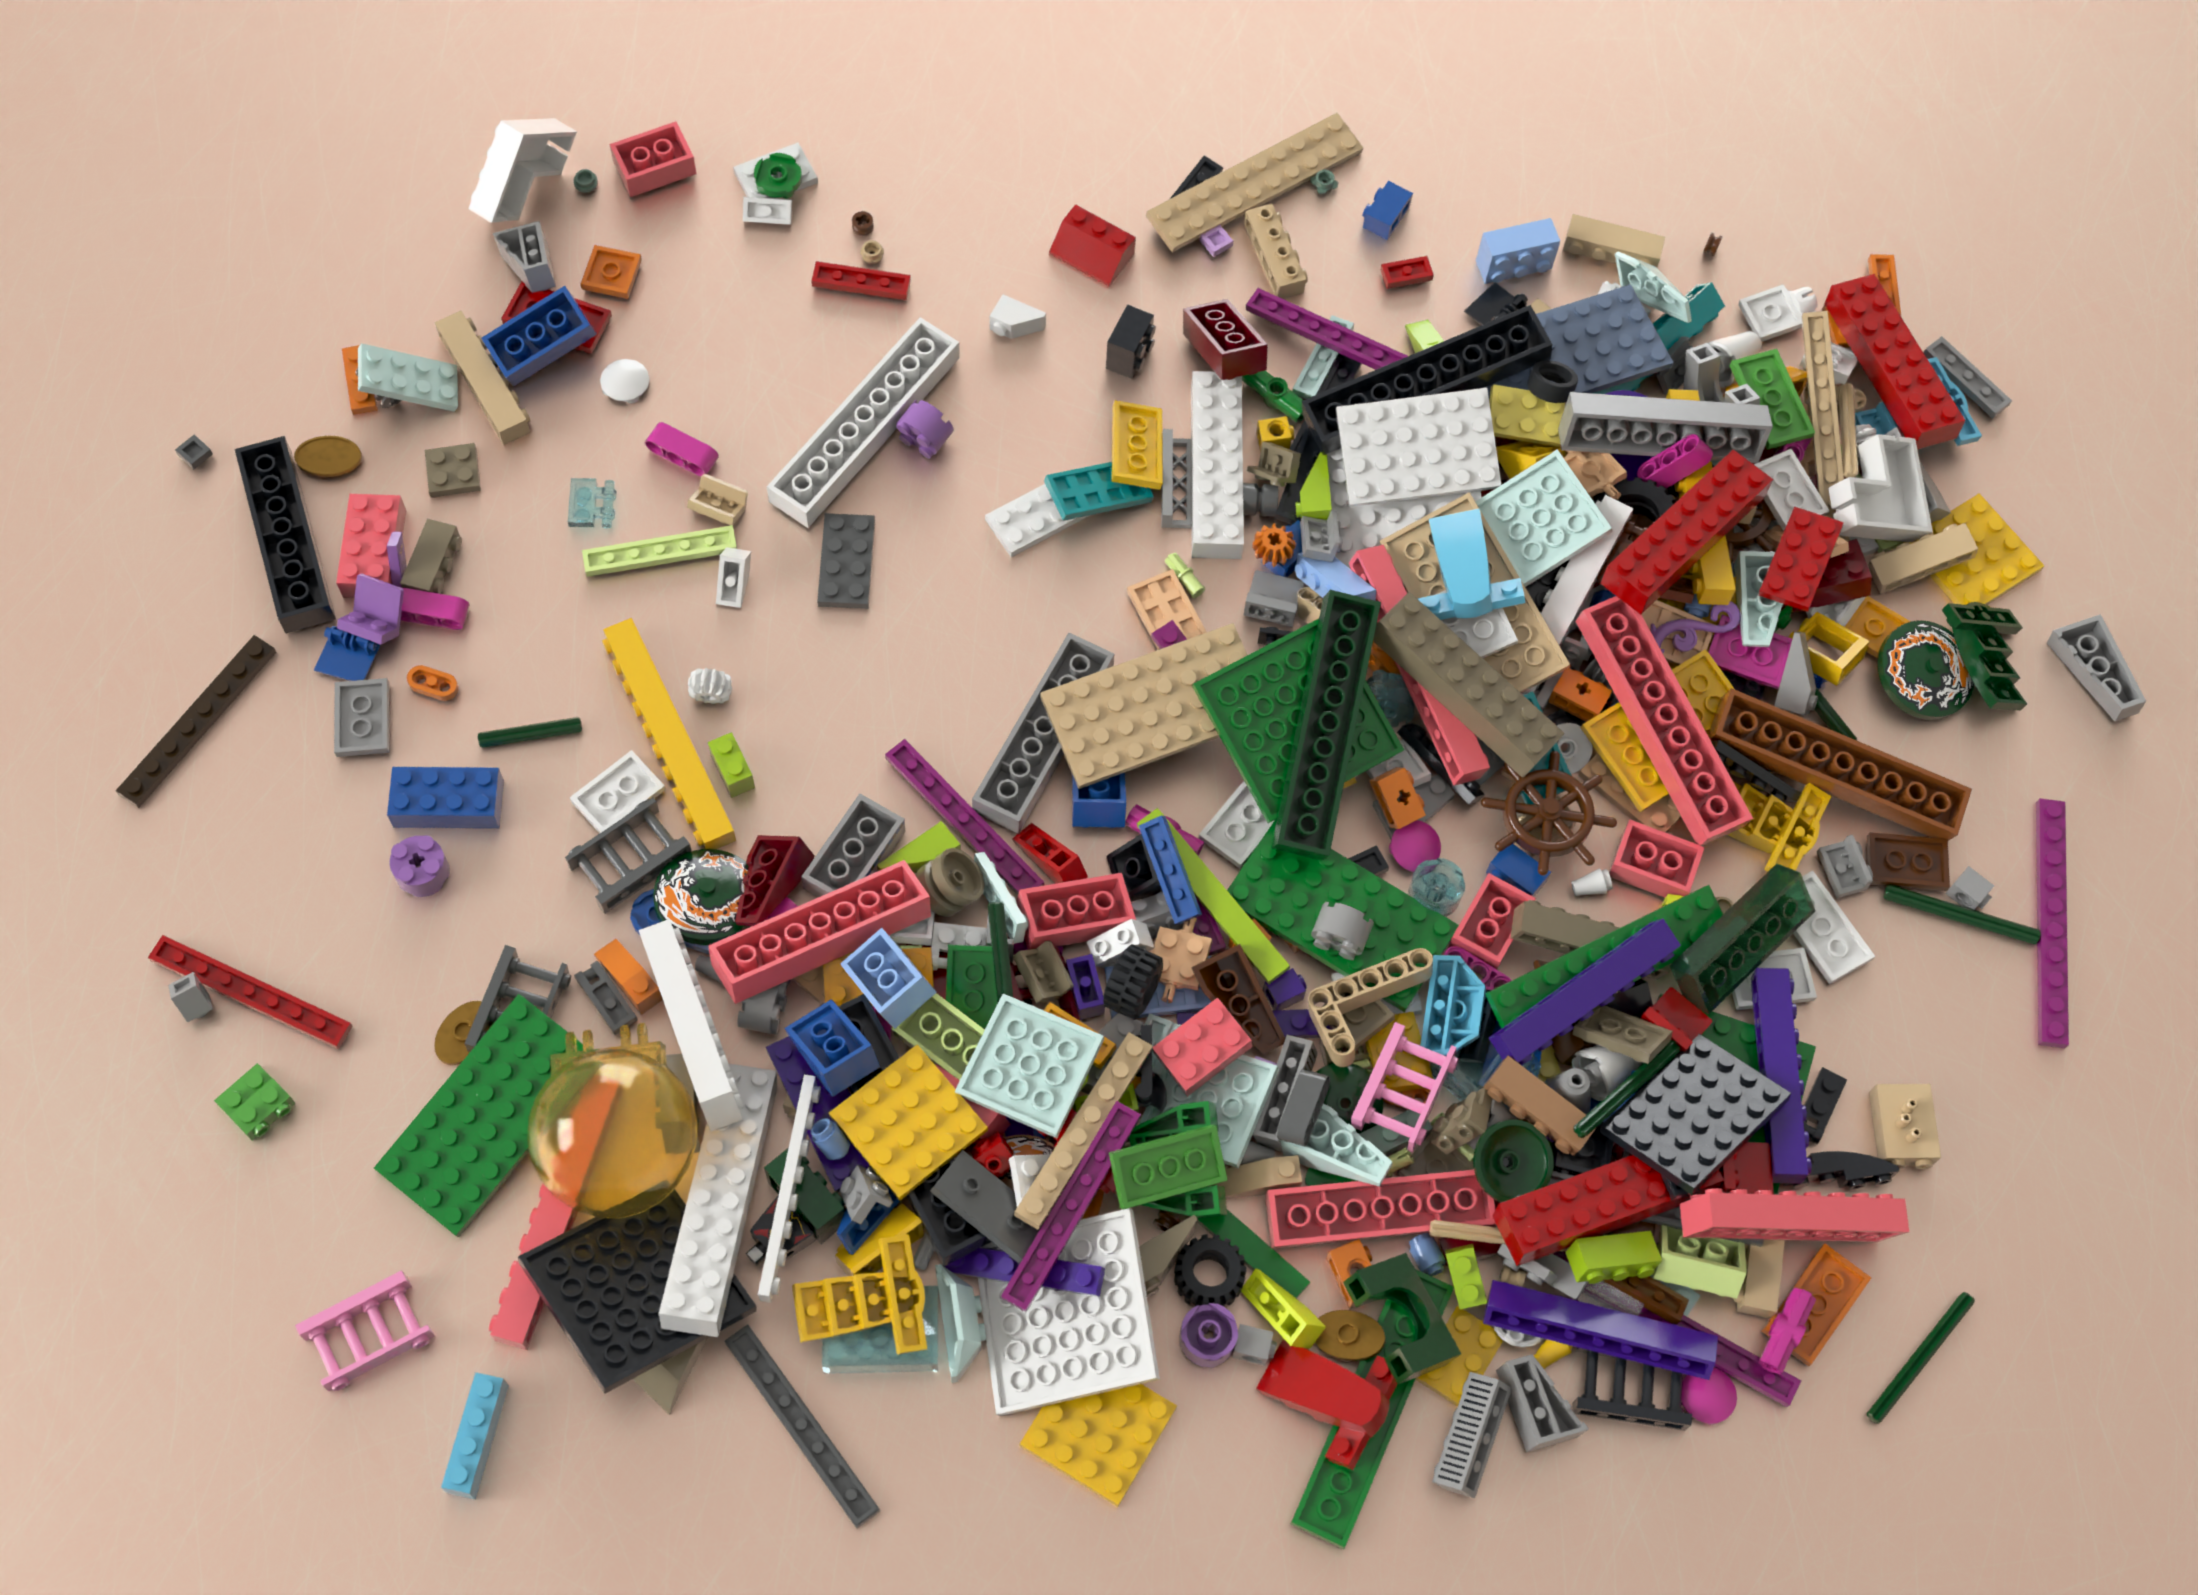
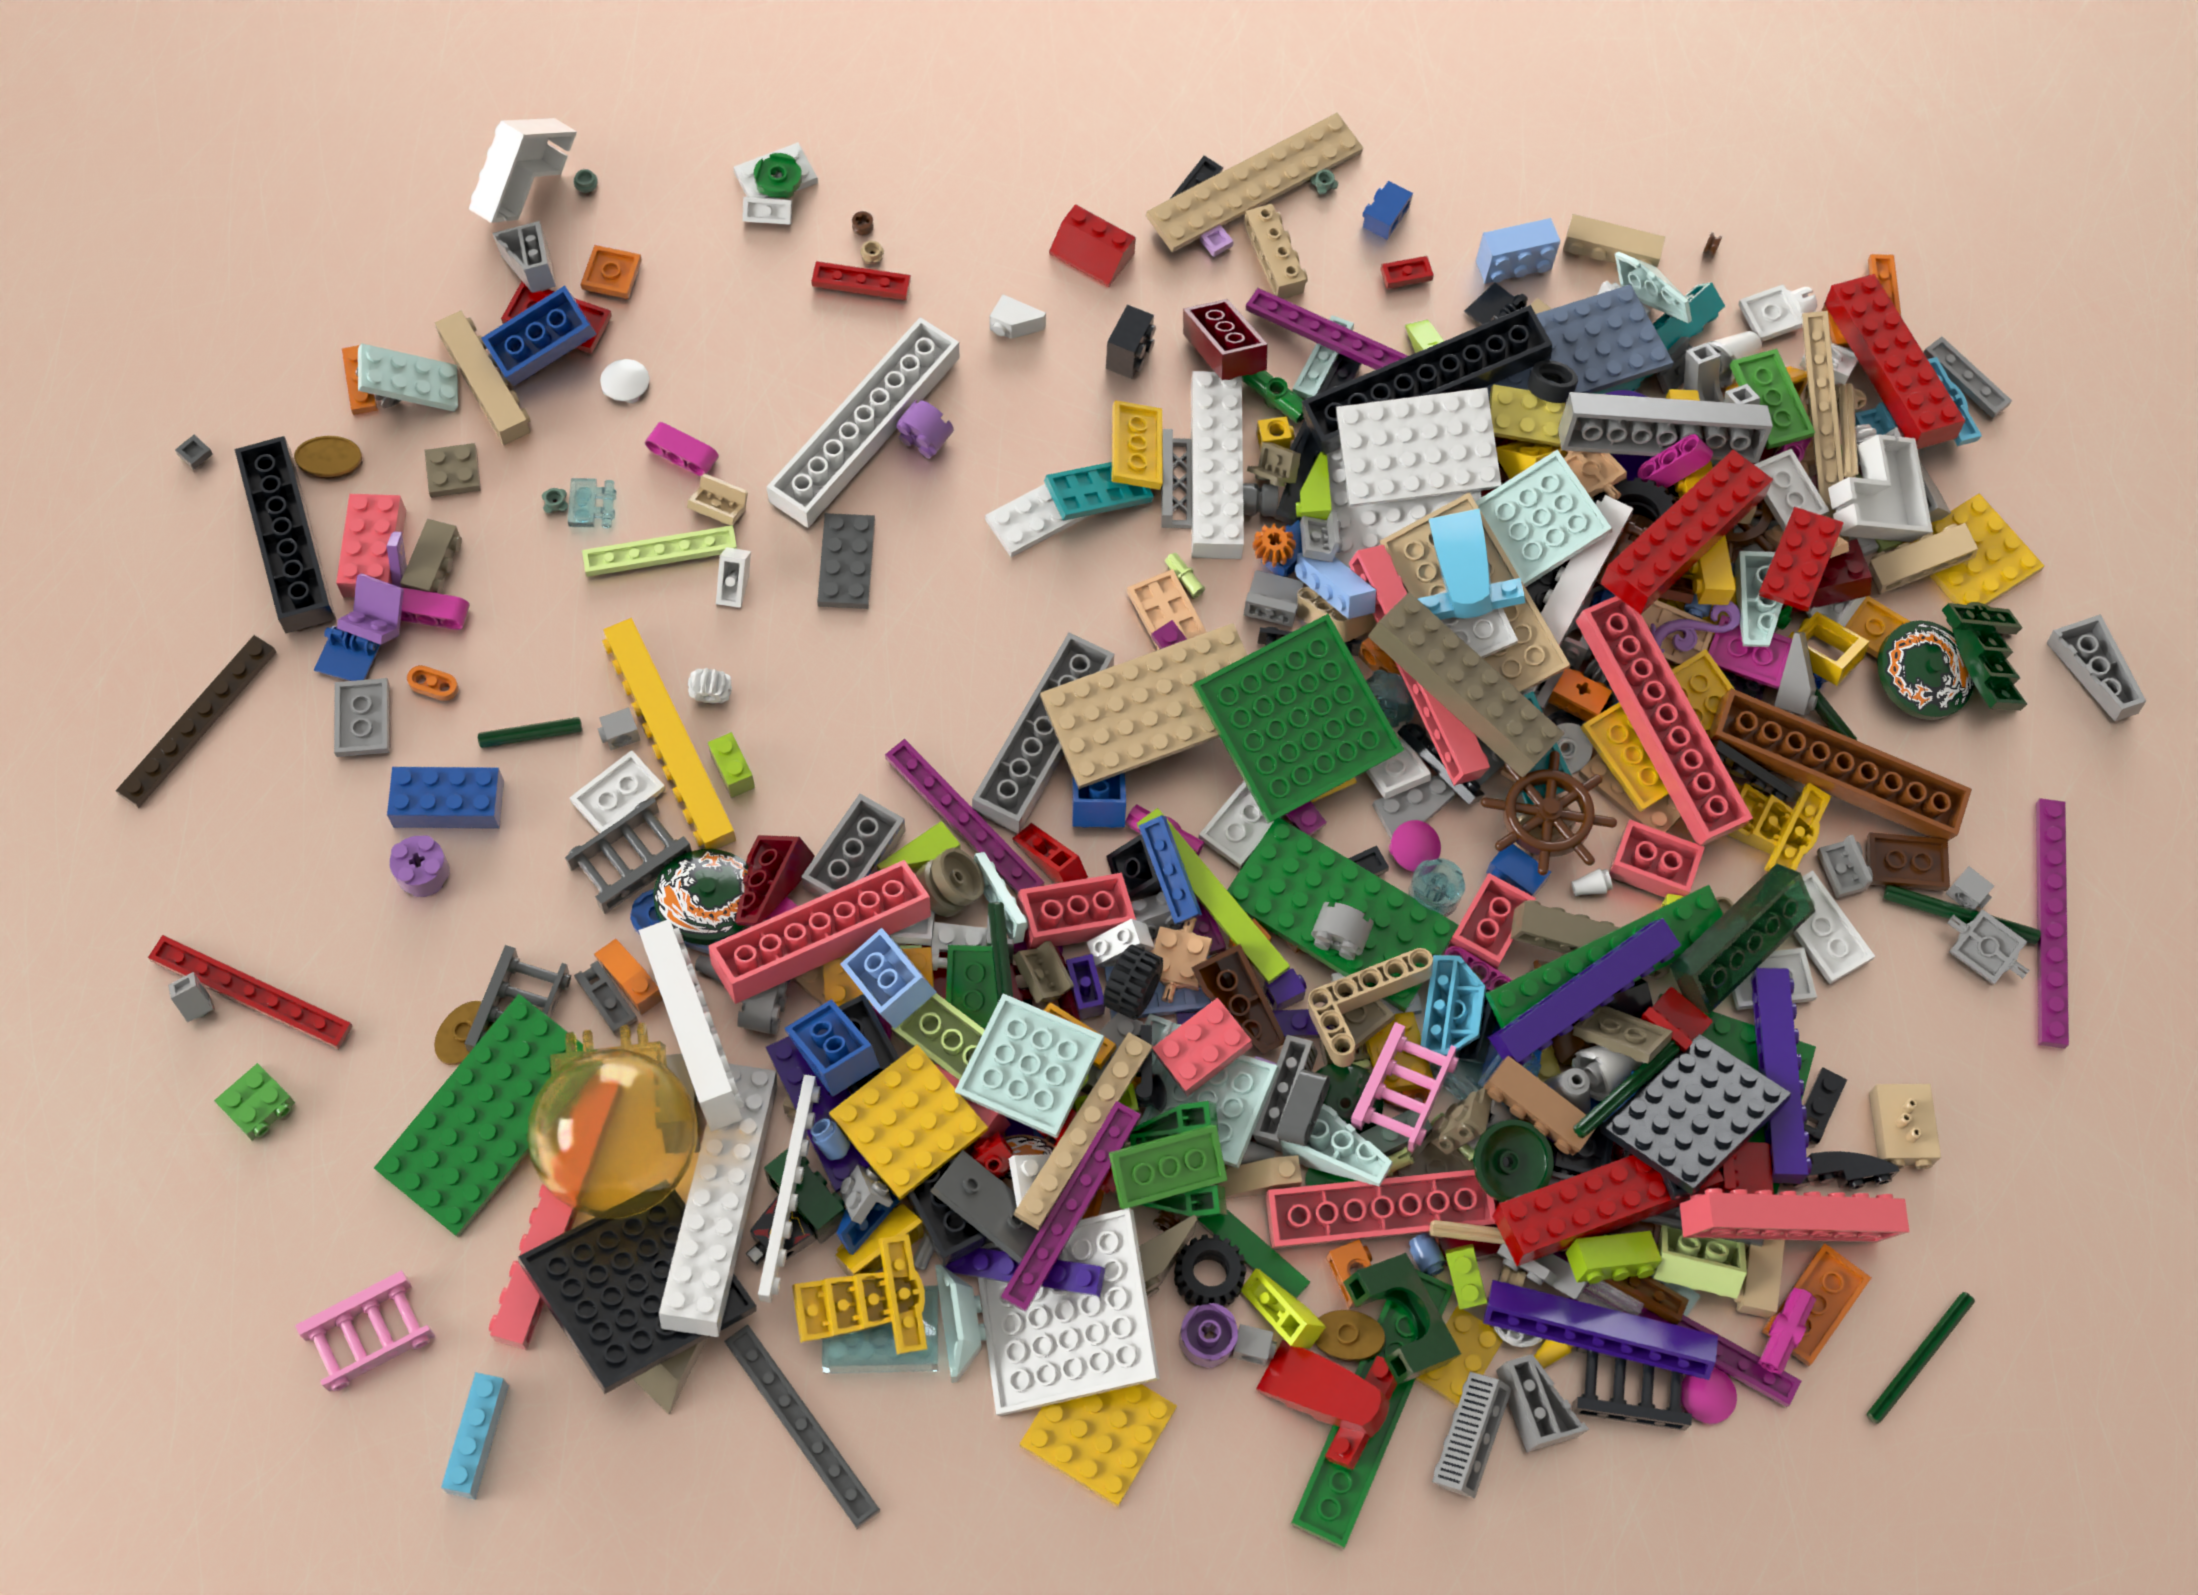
coral brick [609,121,697,197] -> none
dark green brick [1271,589,1381,861] -> none
orange brick [1369,767,1426,829] -> none
none -> sand green plate [542,488,568,513]
none -> light grey brick [597,707,640,750]
none -> light grey plate [1947,909,2029,984]

